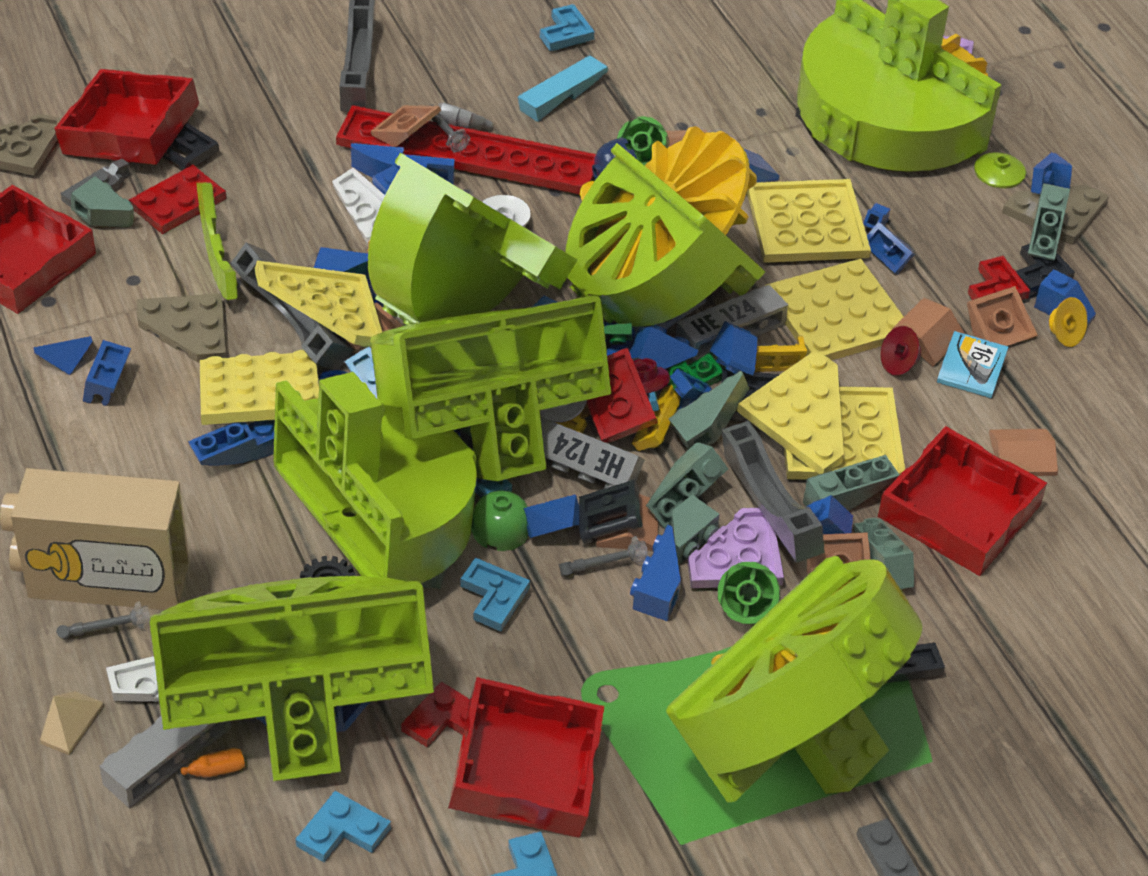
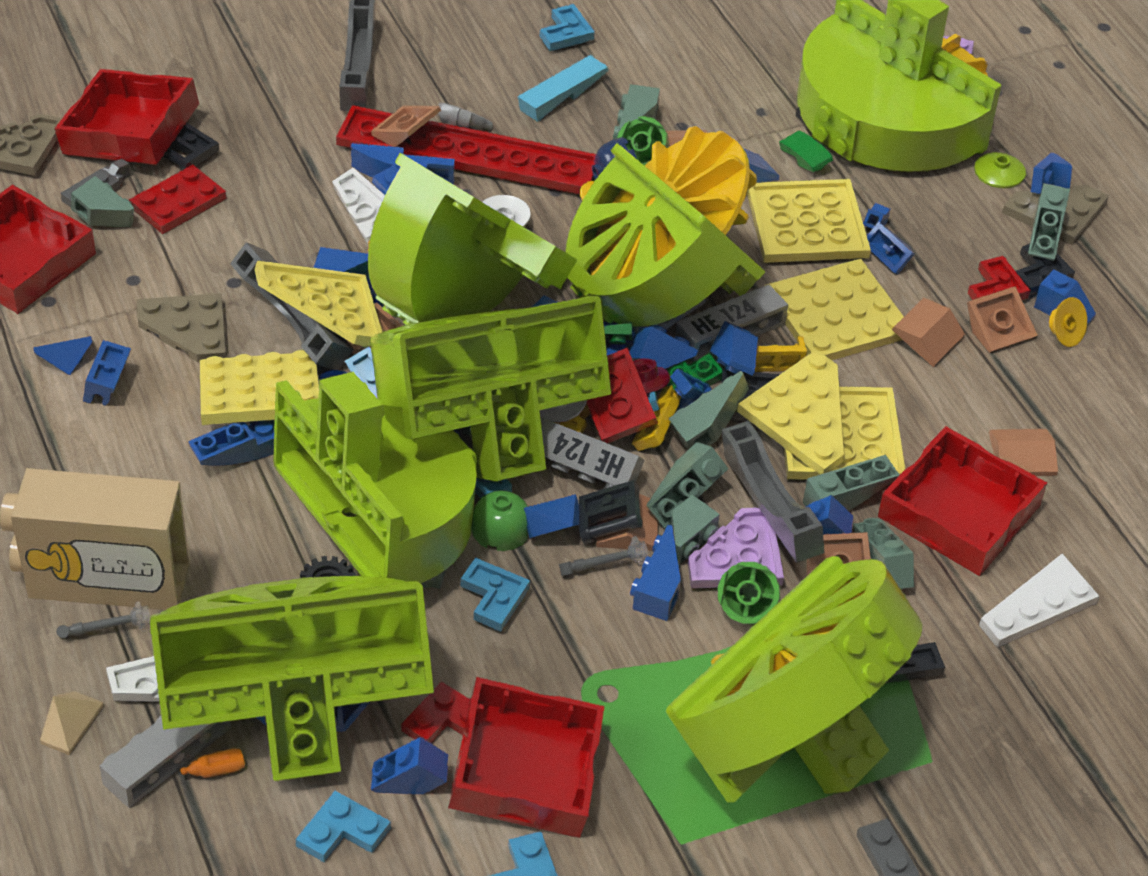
lime tile [197,182,238,300] -> none
clear piece [428,104,470,153] -> none
dark red piece [880,326,922,375] -> none
medium azure slope [937,331,1008,398] -> none
none -> blue slope [371,737,448,795]
none -> sand green slope [613,84,660,140]
none -> green slope [779,130,833,172]
none -> white wing [979,554,1099,648]

